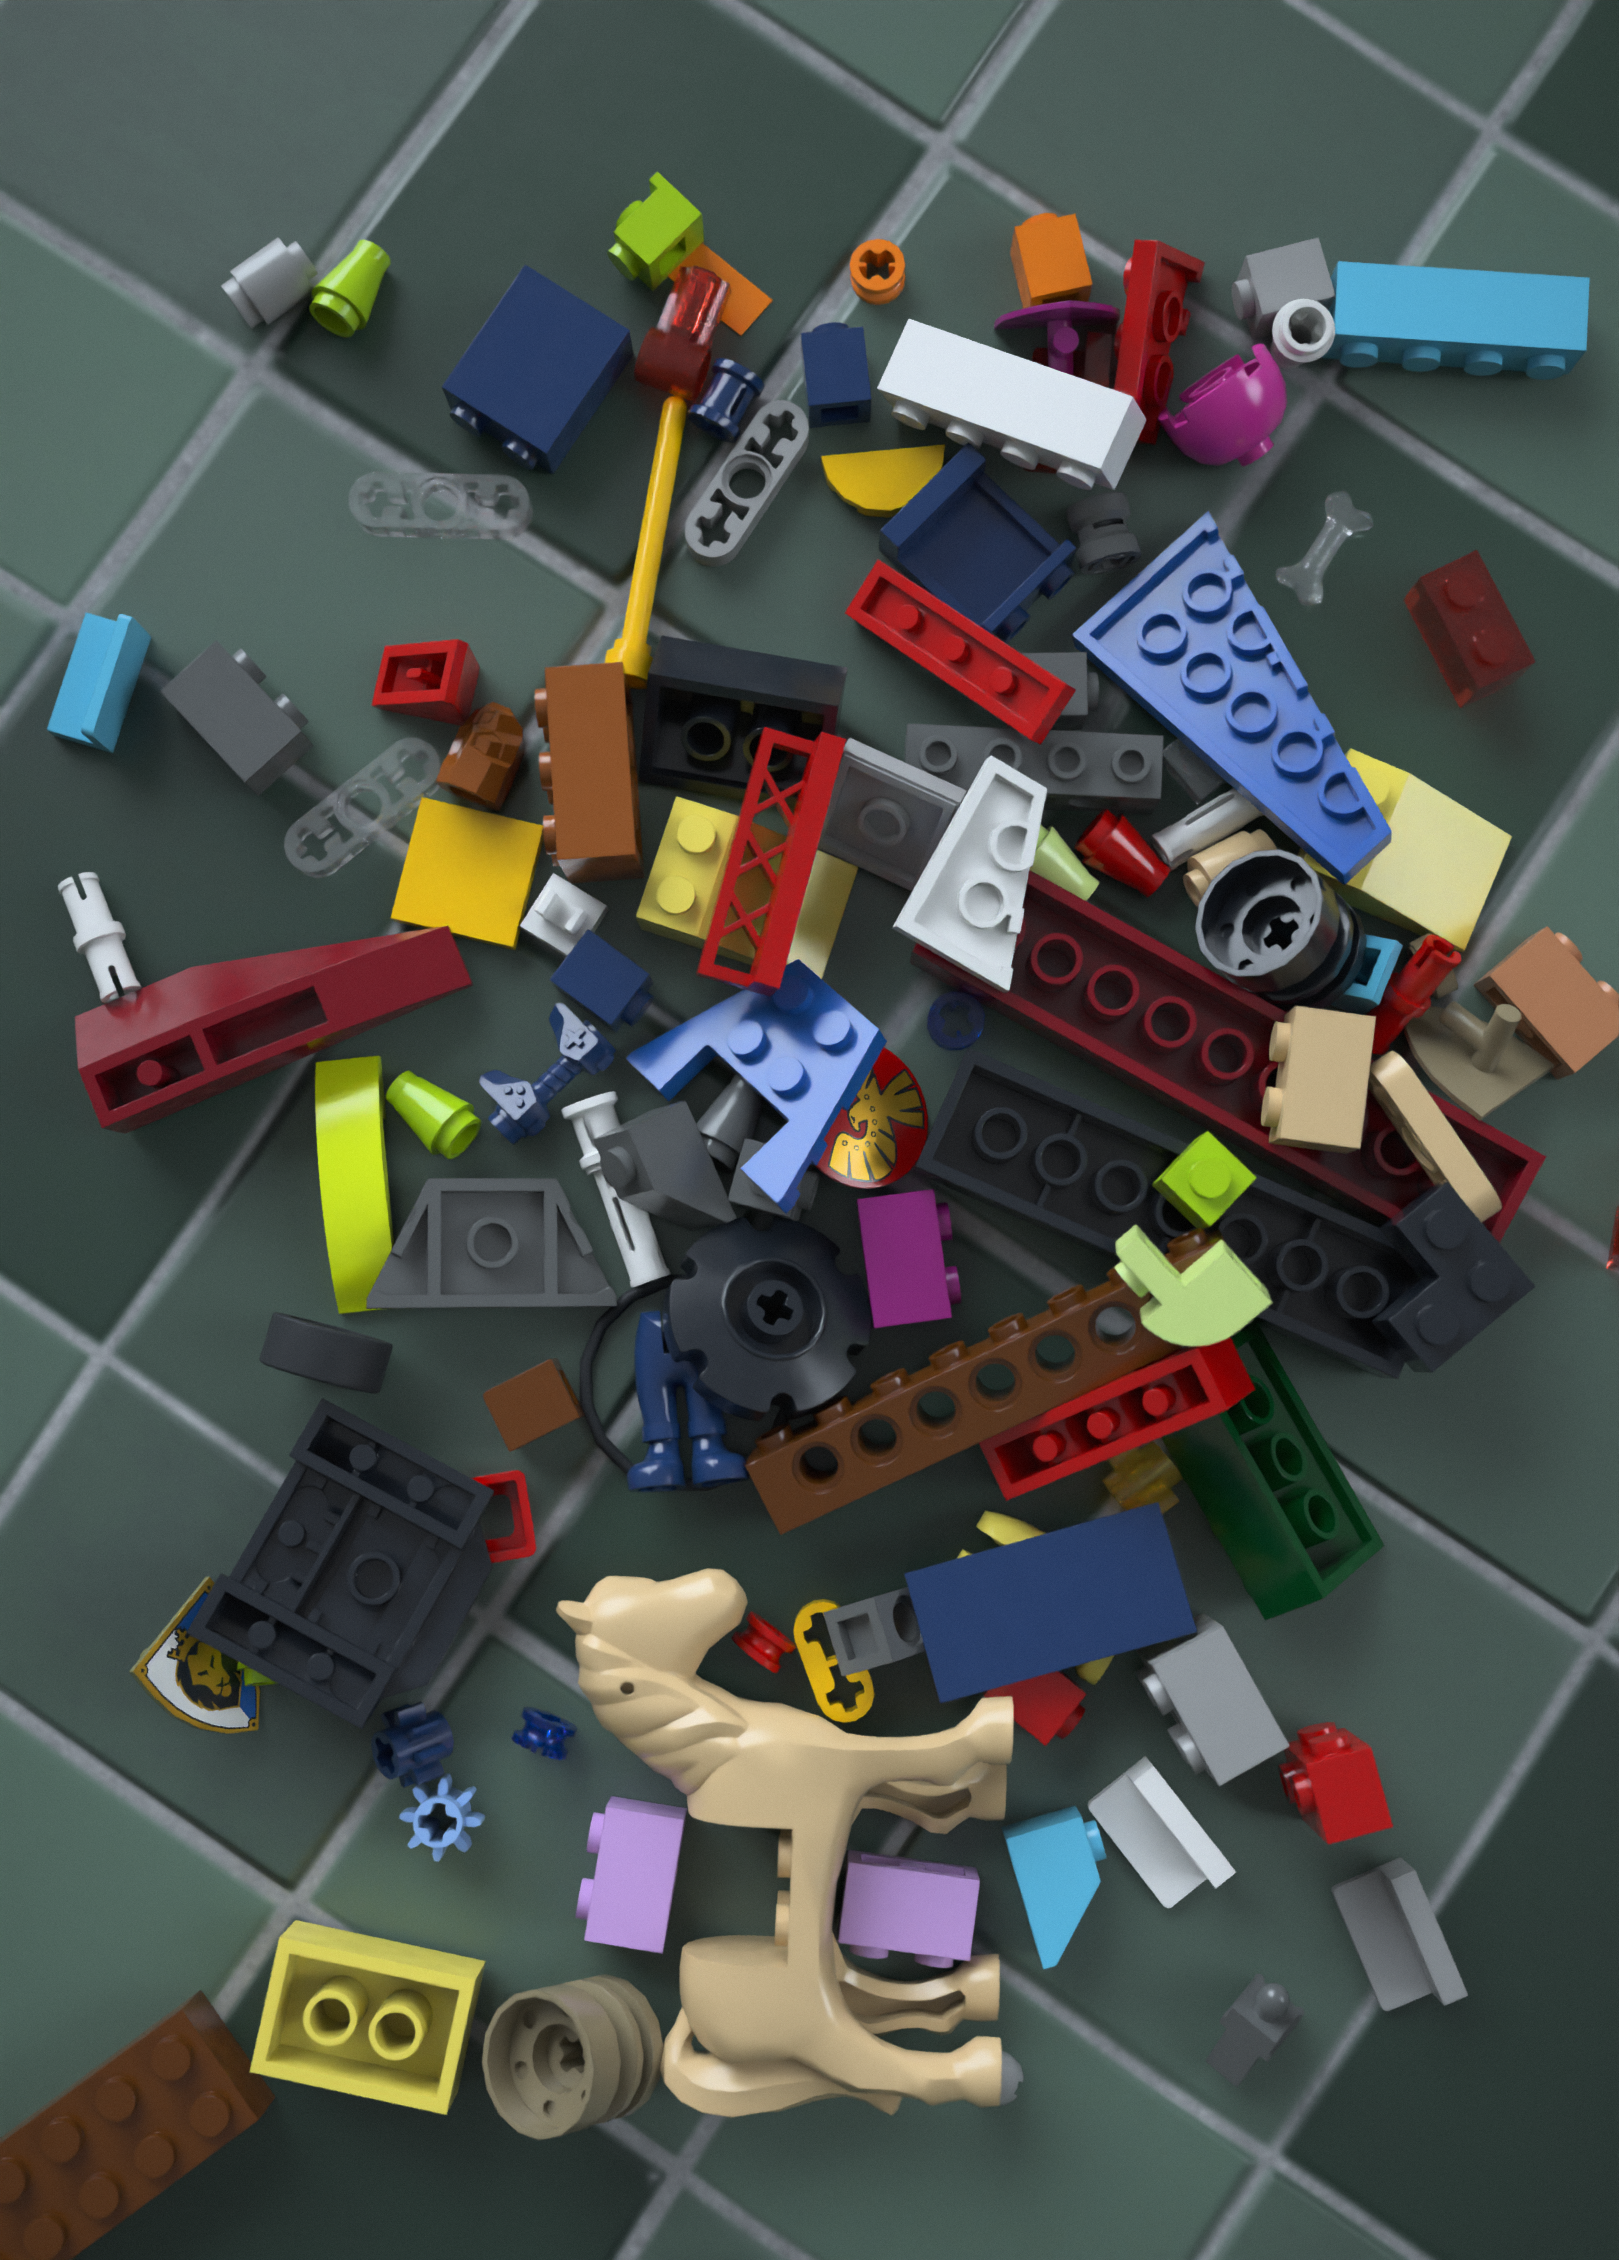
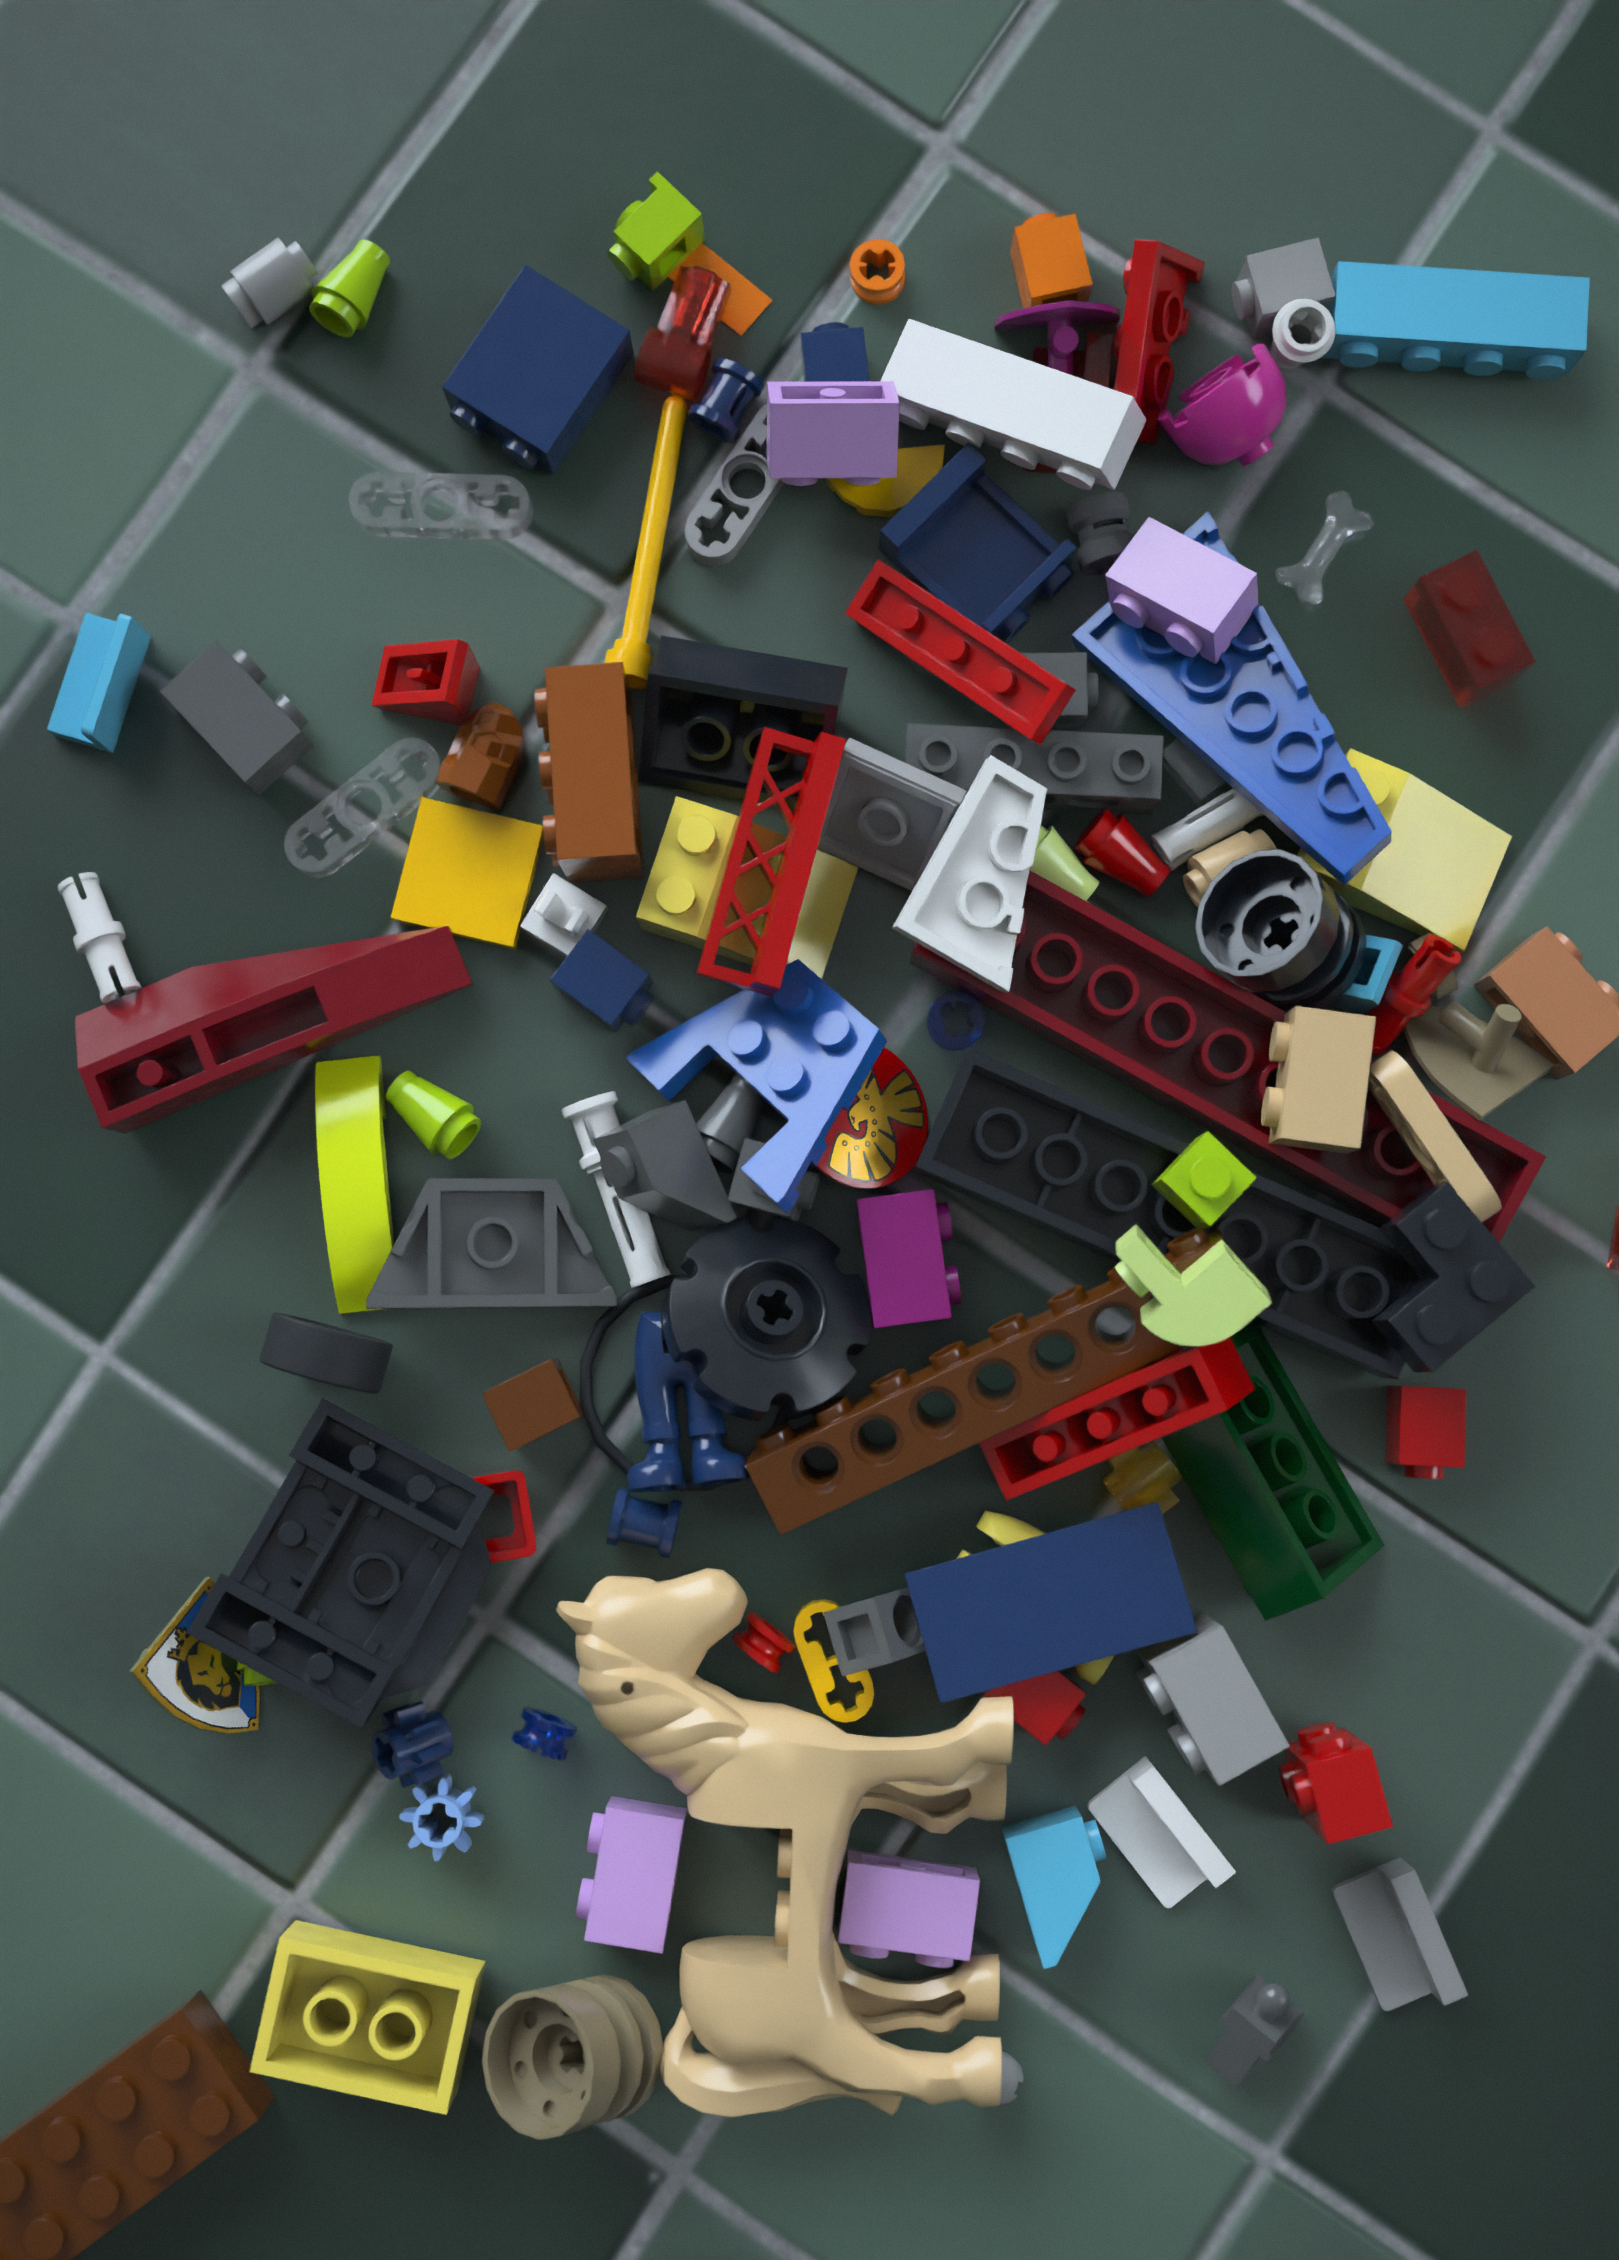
dark blue piece [479,1003,617,1145] -> none
none -> dark blue bush [606,1487,683,1558]
none -> lavender brick [767,381,899,486]
none -> lavender brick [1105,517,1259,664]
none -> red brick [1385,1385,1467,1479]

